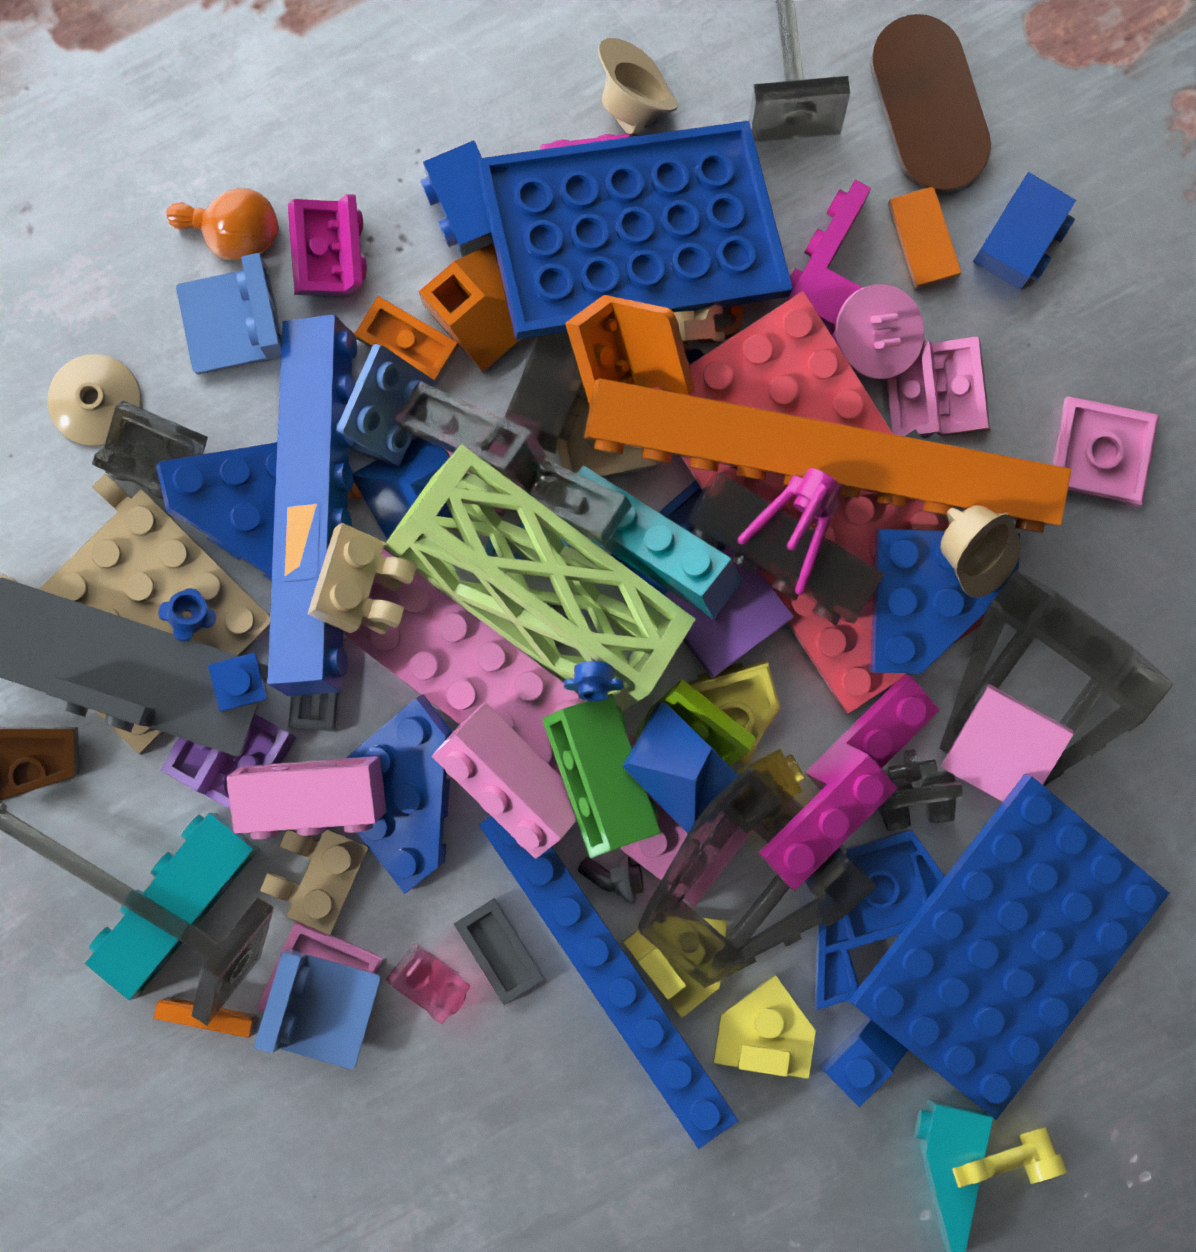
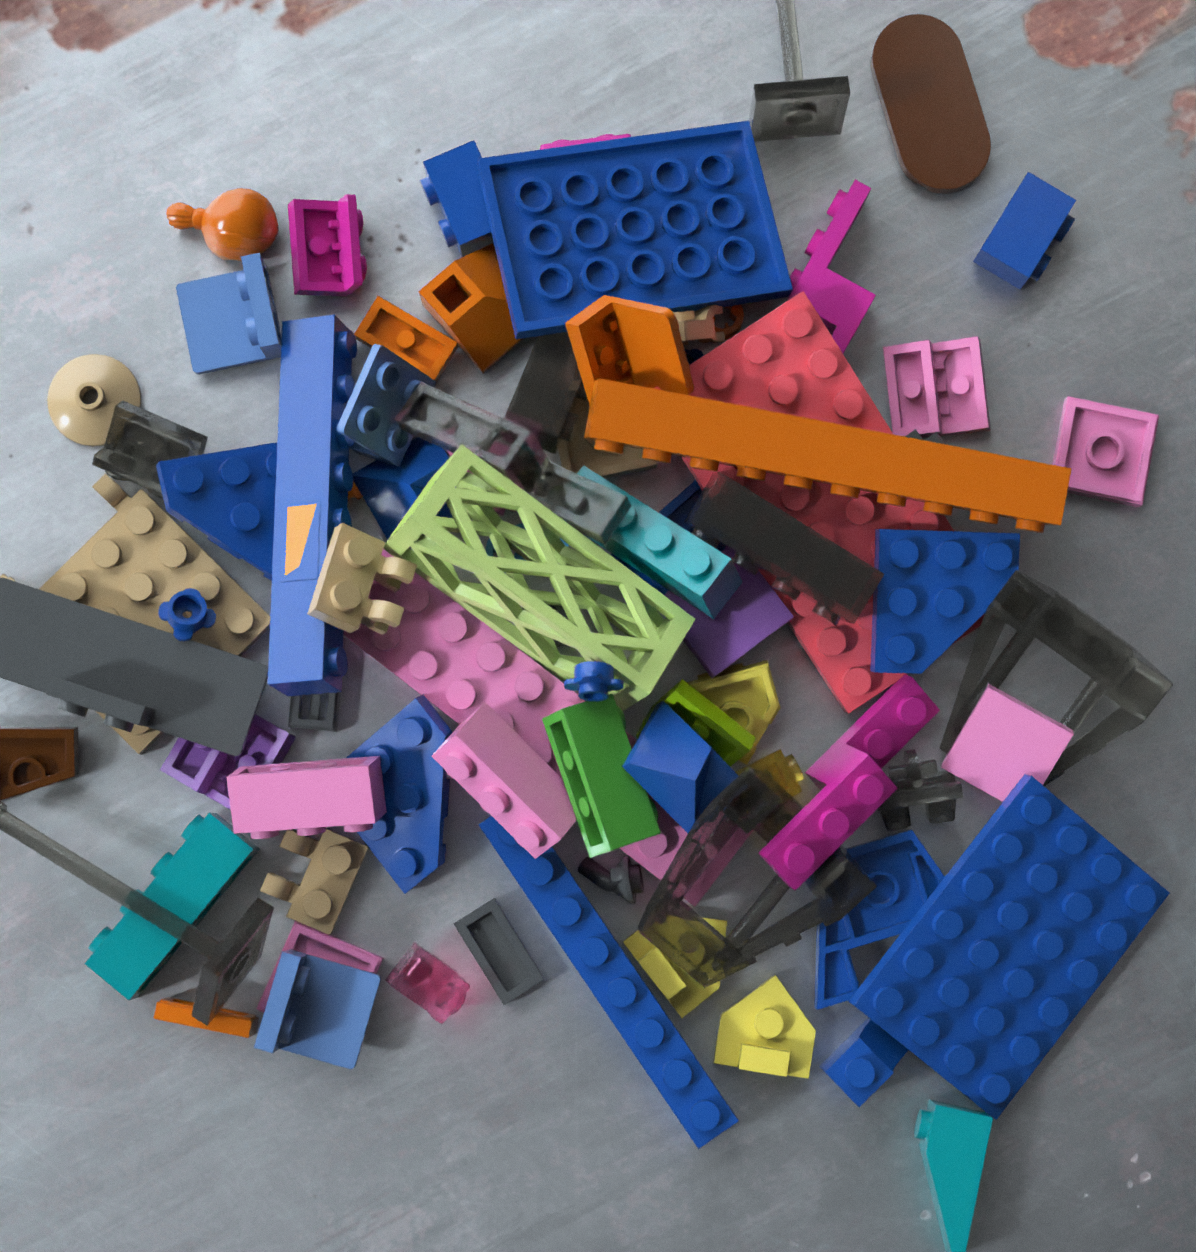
blue plate [208,652,269,712] -> none
tan piece [598,38,678,136] -> none
dark pink plant [738,468,843,595] -> none
bright pink piece [835,284,924,379] -> none
orange tile [888,186,962,290] -> none
tan piece [940,506,1021,598] -> none
light yellow brick [952,1127,1067,1188] -> none

